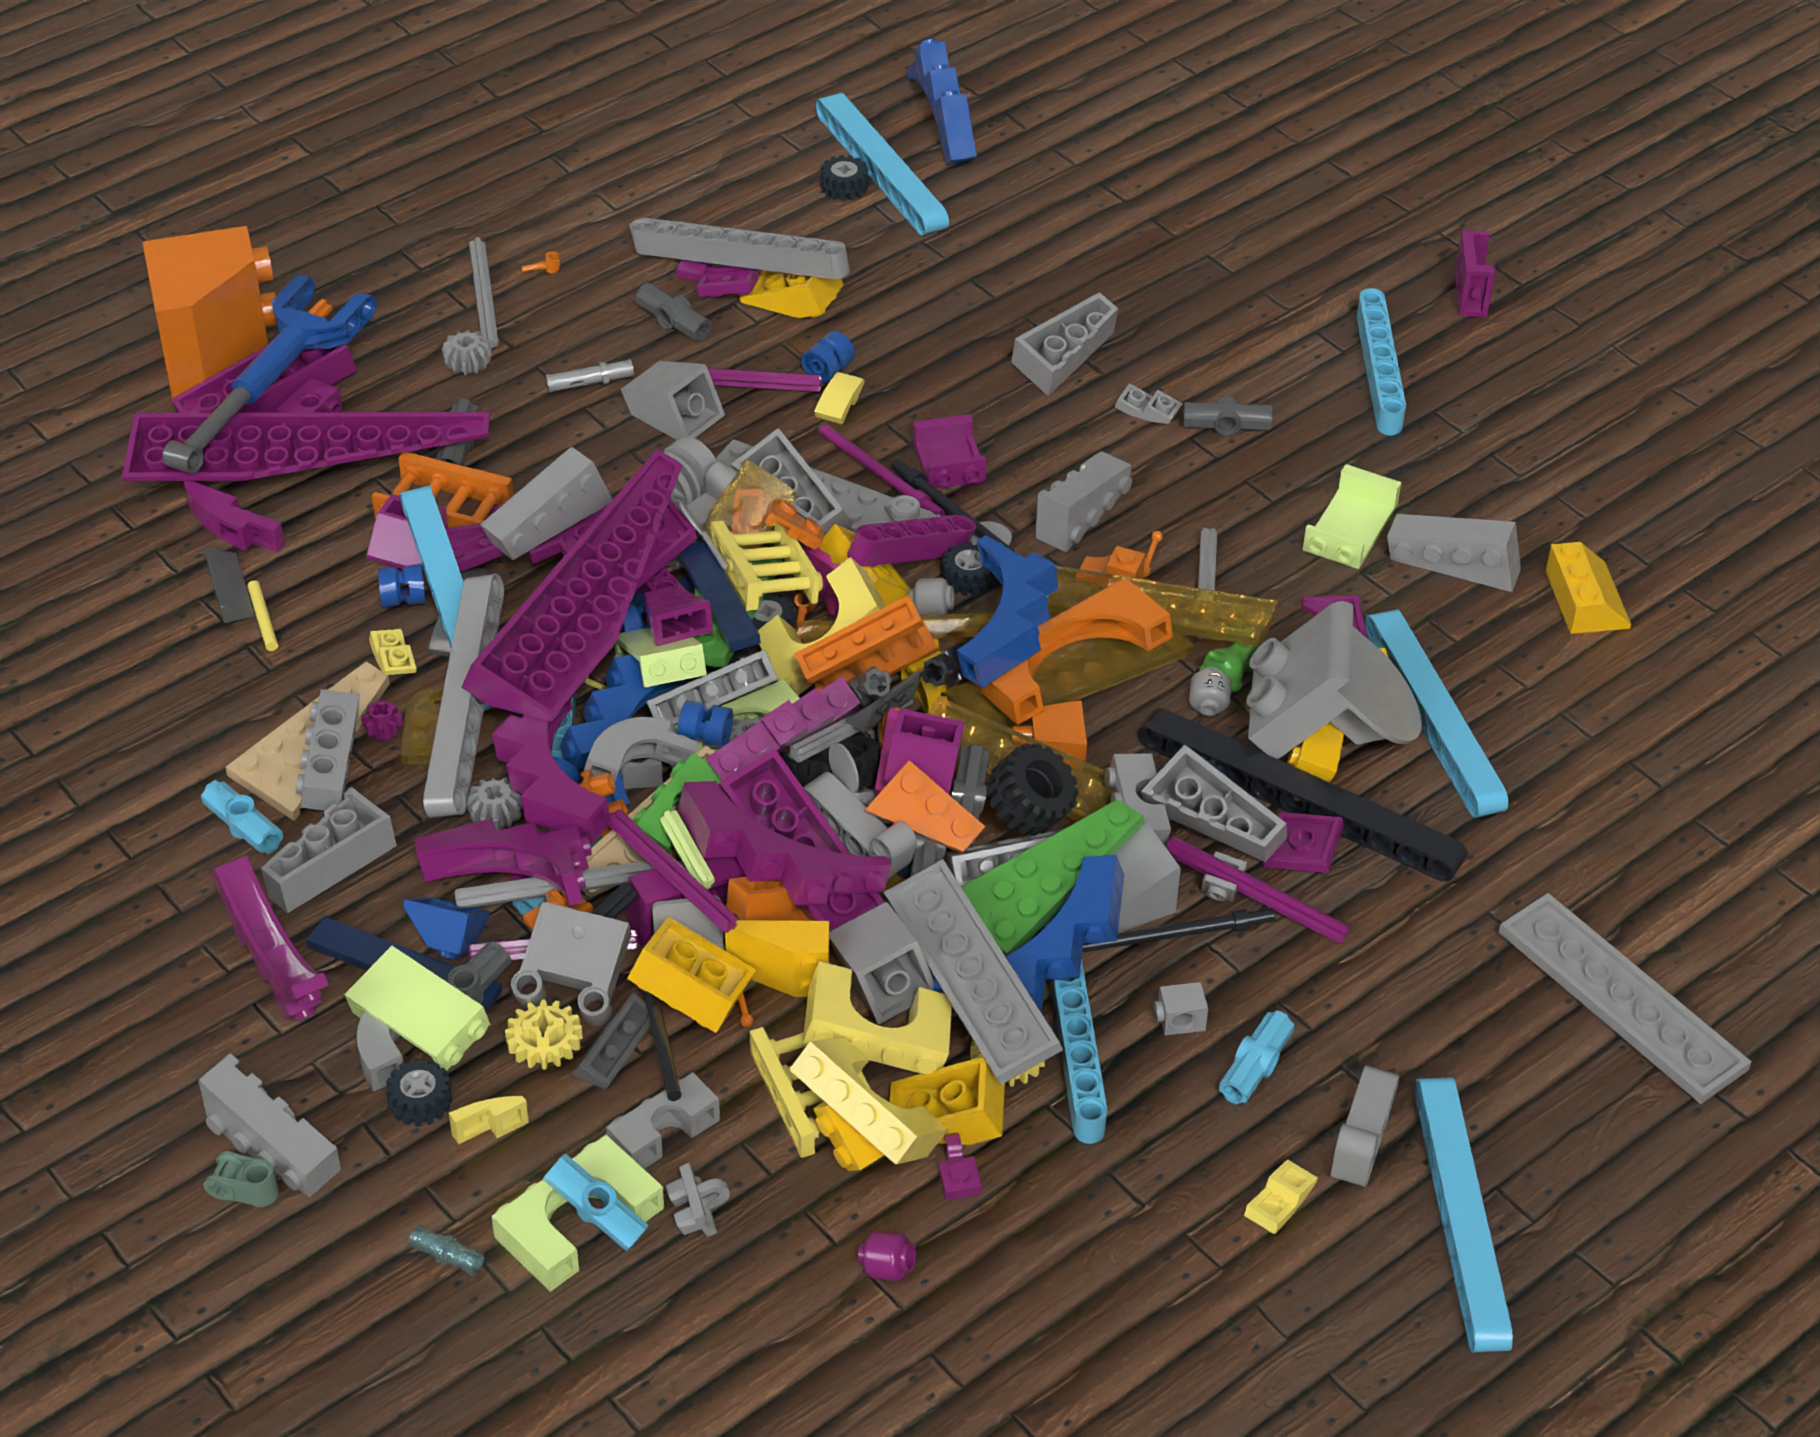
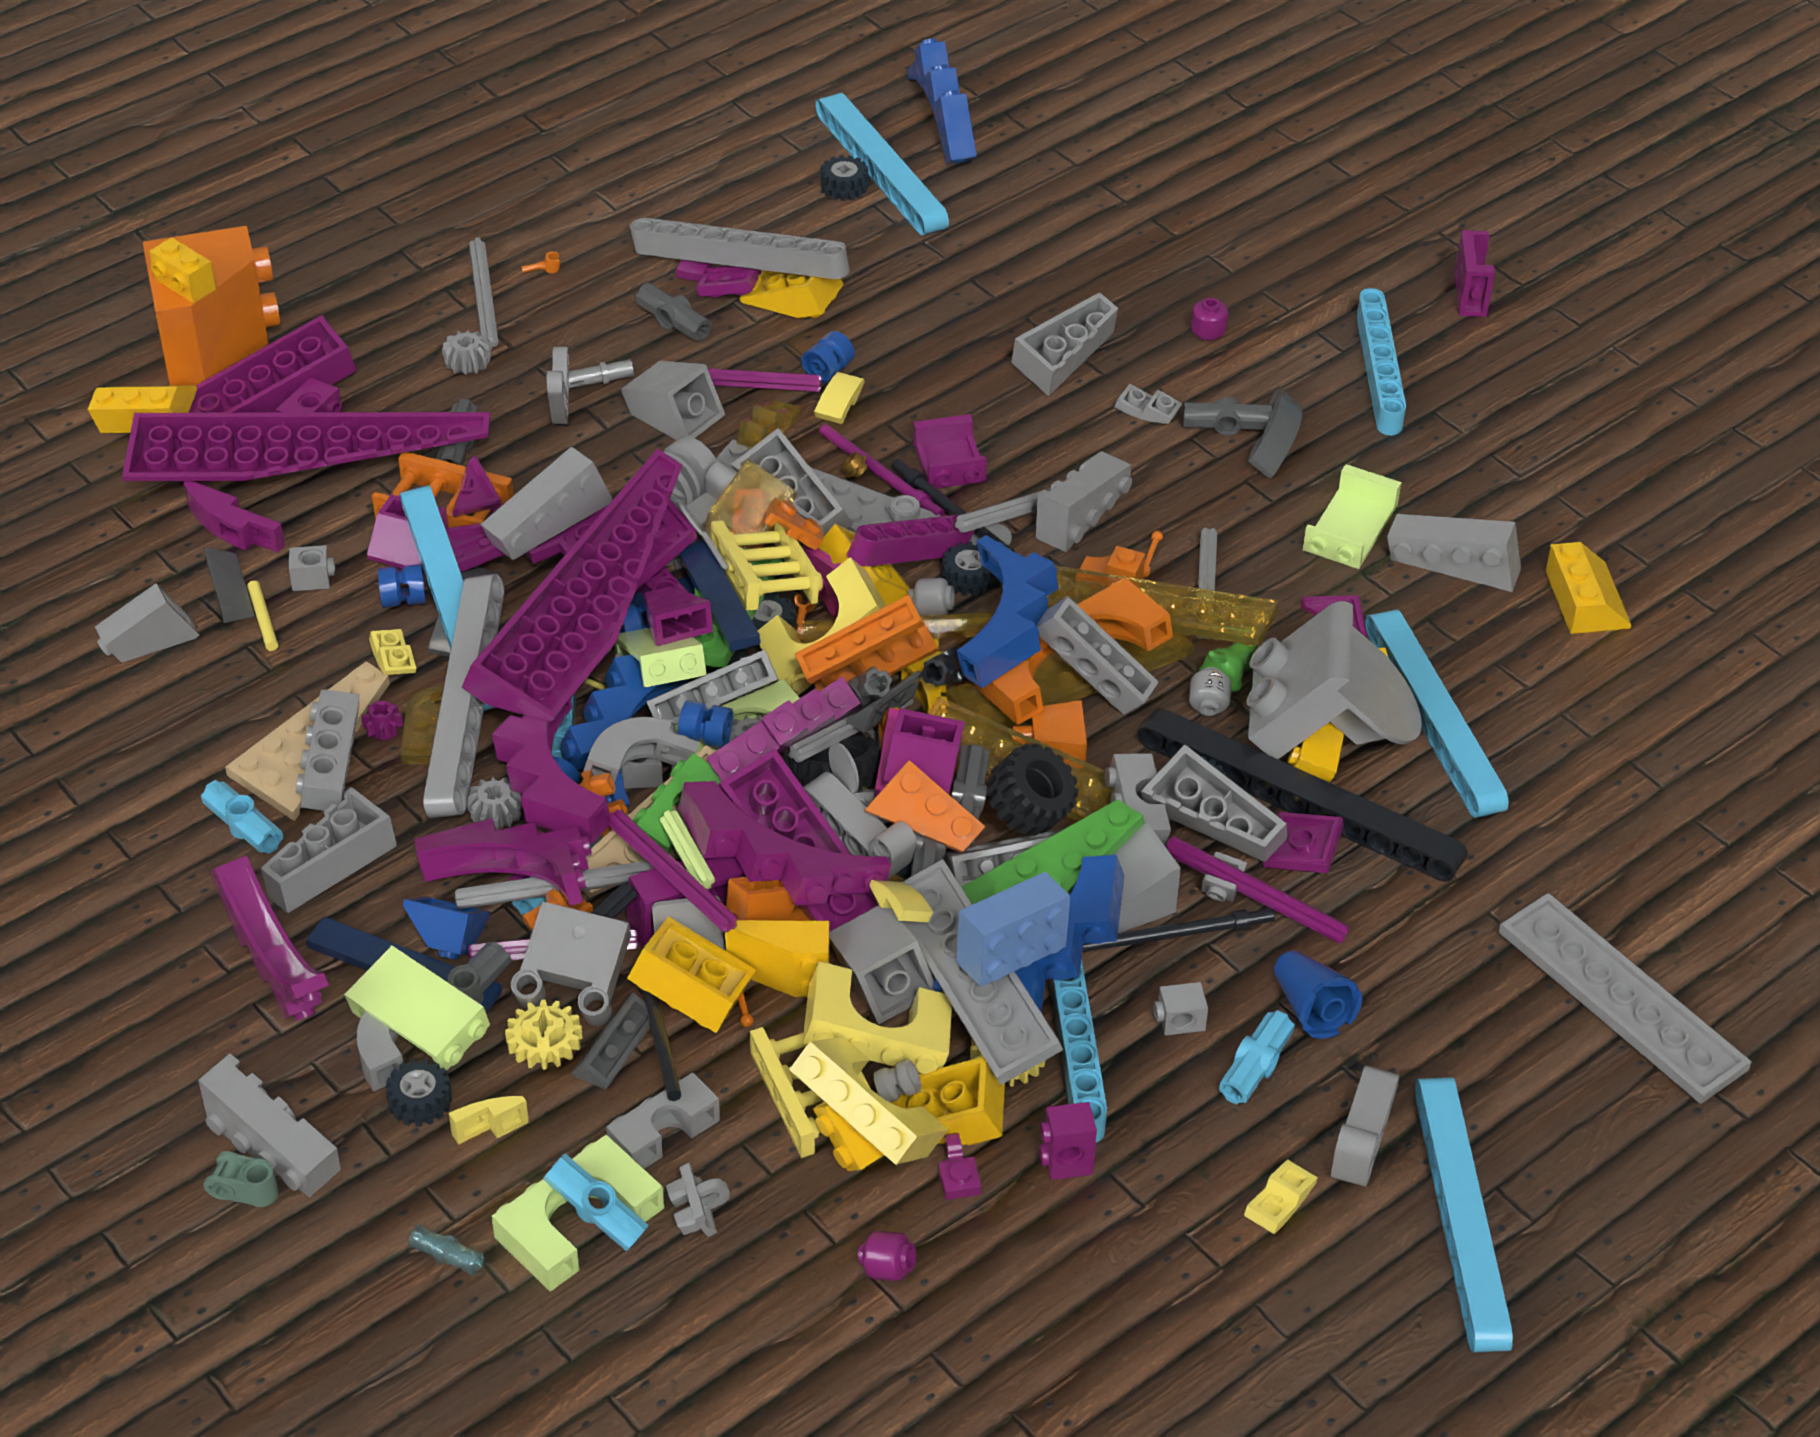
blue piece [162,274,377,474] -> none
none -> yellow slope [88,385,197,433]
none -> light grey slope [95,583,200,662]
none -> yellow brick [149,237,216,303]
none -> light grey brick [289,545,335,591]
none -> magenta tile [452,456,502,517]
none -> light grey beam [547,347,569,424]
none -> clear yellow slope [737,400,801,447]
none -> pearl gold plate [841,451,868,478]
none -> light yellow slope [869,880,933,923]
none -> light grey wheel [874,1059,921,1103]
none -> light grey axle [955,488,1052,533]
none -> medium blue brick [956,872,1070,987]
none -> light grey brick [1036,596,1158,715]
none -> magenta brick [1039,1102,1097,1180]
none -> magenta head [1191,298,1229,341]
none -> dark grey slope [1248,386,1302,479]
none -> blue cone [1274,950,1363,1039]

